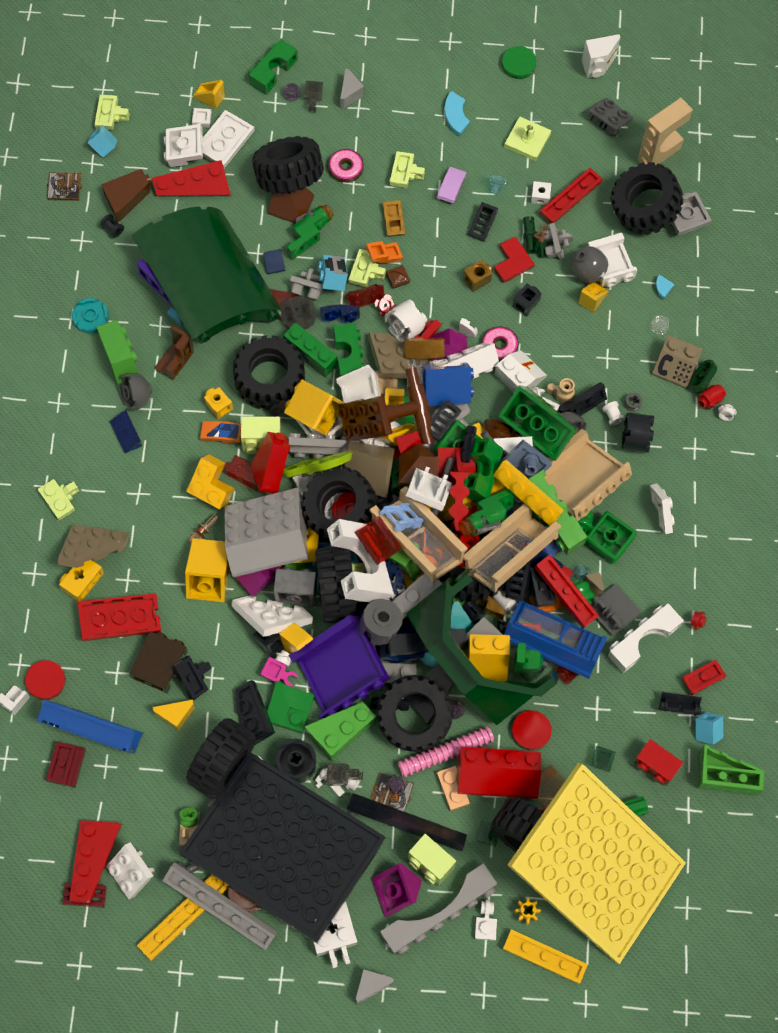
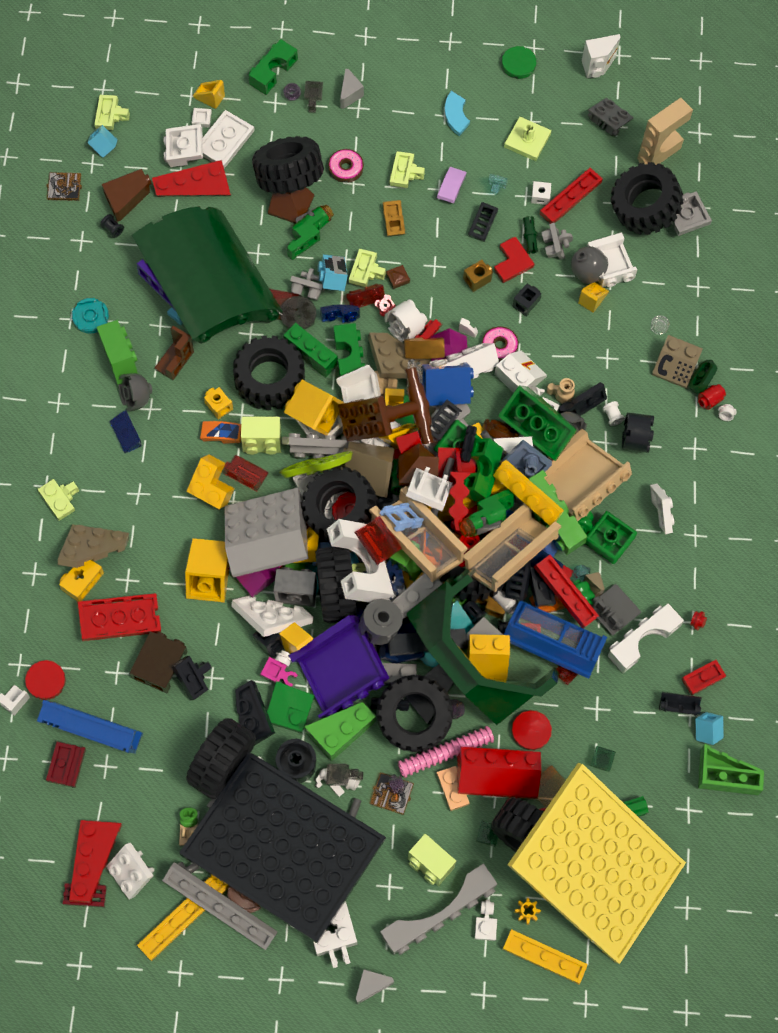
yellow slope [153,700,195,731] -> none
piece [190,514,218,543] -> none
red slope [250,432,290,493] -> none
dark blue slope [263,249,285,274] -> none
black piece [269,401,287,417] -> none
black tile [347,793,467,851] -> none
orange slope [366,241,403,263] -> none
magenta slope [372,863,422,917] -> none
green plate [513,643,547,681] -> none
piece [533,225,548,258] -> none
dark grey bush [624,393,642,412] -> none
red brick [634,739,683,786] -> none
medium azure tile [656,274,674,300] -> none

